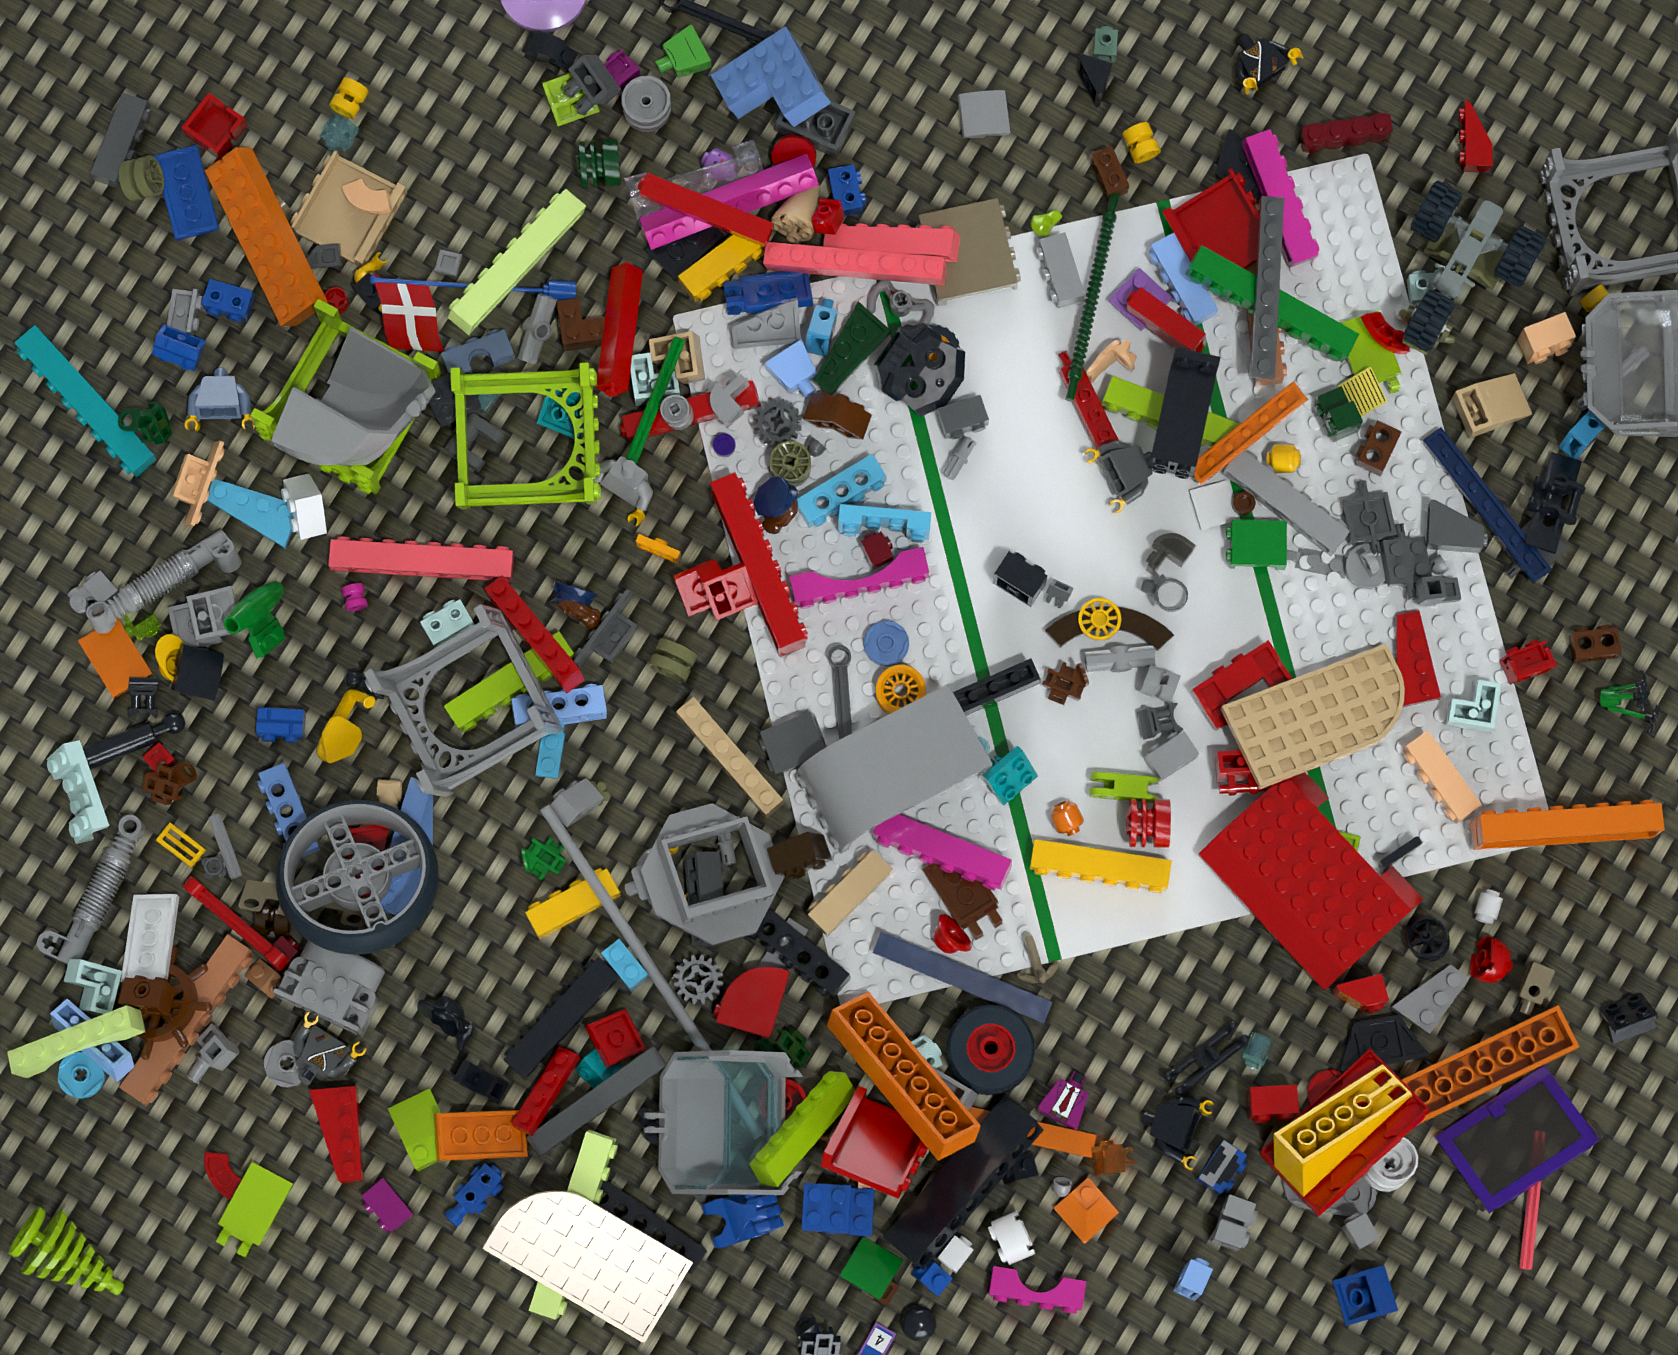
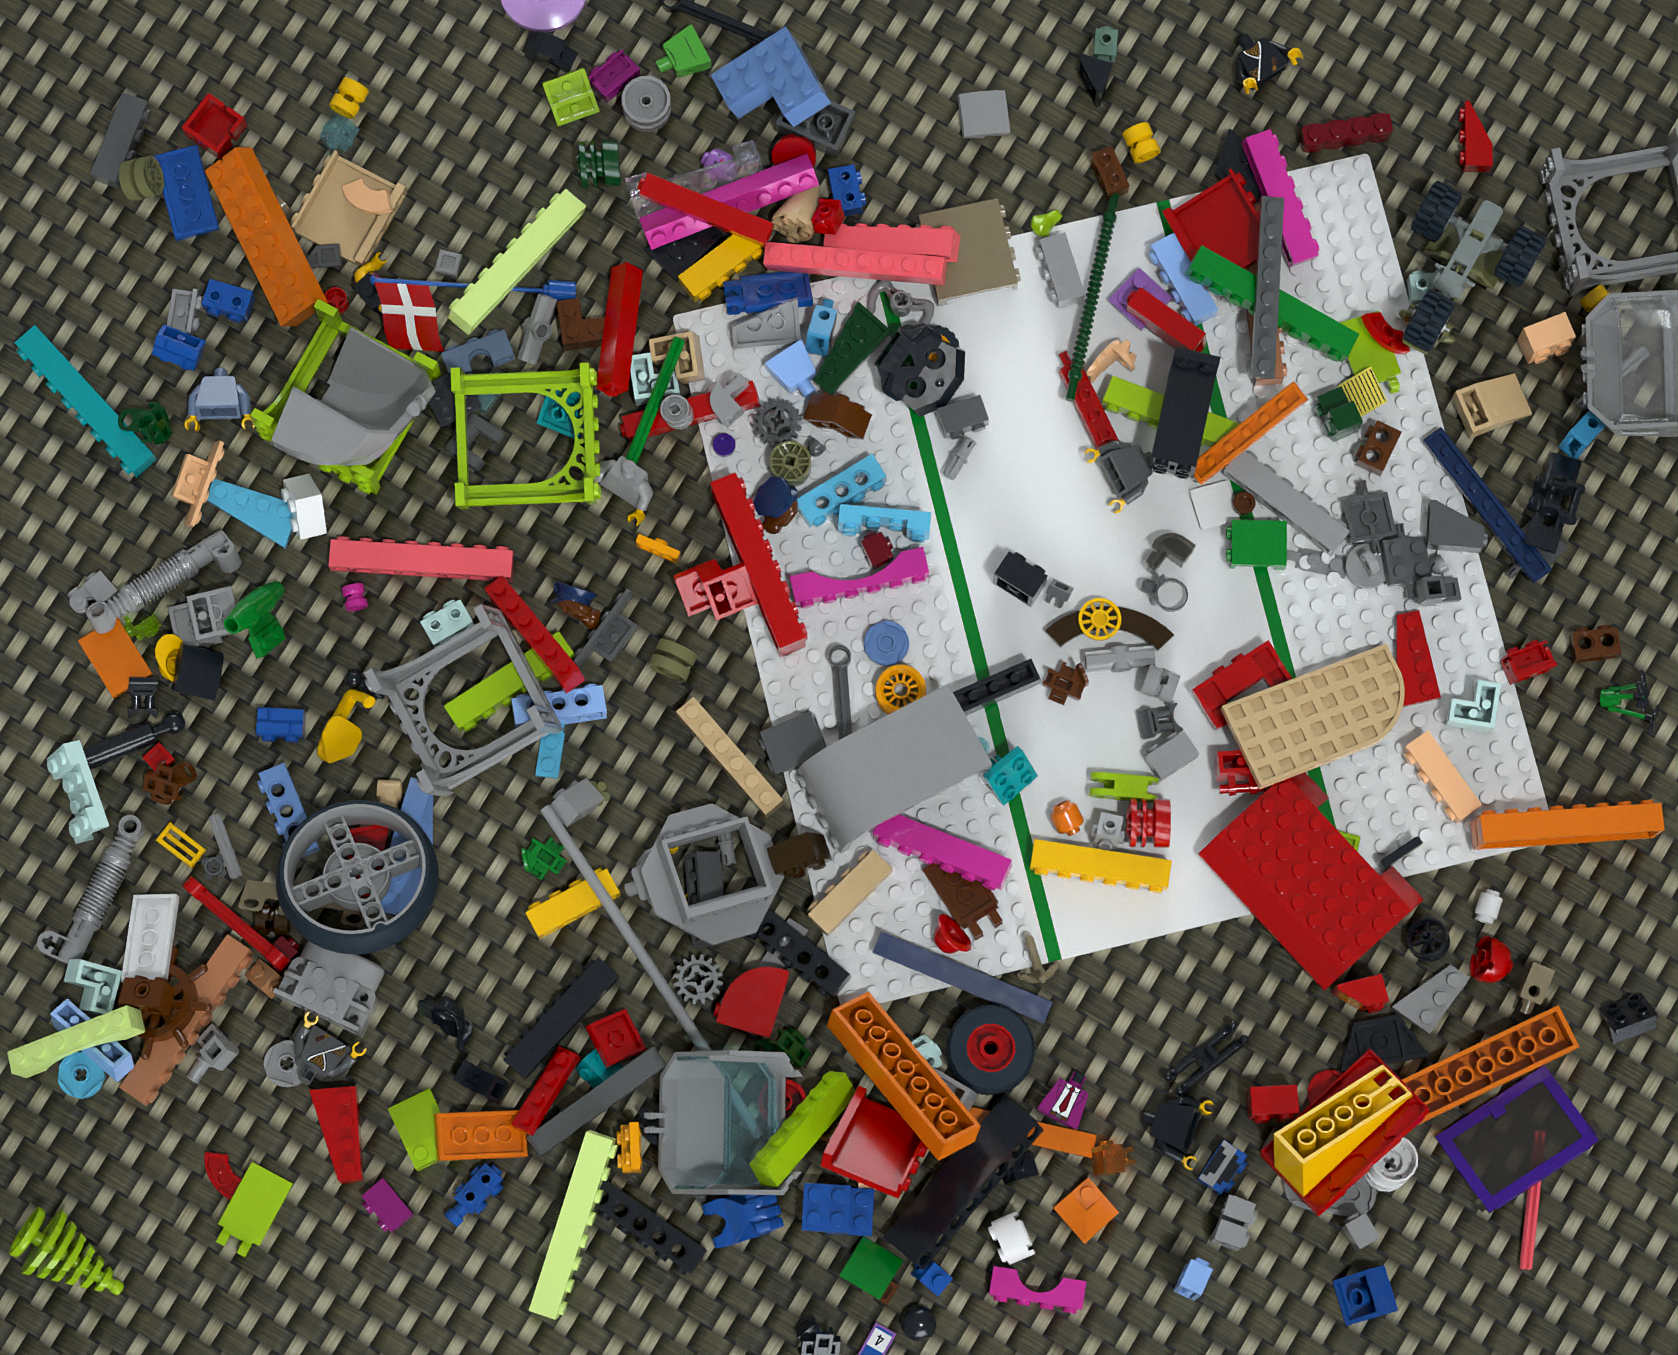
plate [482,1190,693,1343] -> none
dark grey brick [563,55,621,115] -> none
medium azure brick [601,939,649,992] -> none
white brick [938,1235,973,1273] -> none
light grey hinge [1052,1177,1072,1197] -> none
clear light blue brick [1242,1032,1274,1069] -> none
yellow head [1267,444,1301,473] -> none
none -> light orange plate [617,1122,642,1174]
none -> light grey brick [1091,812,1125,852]

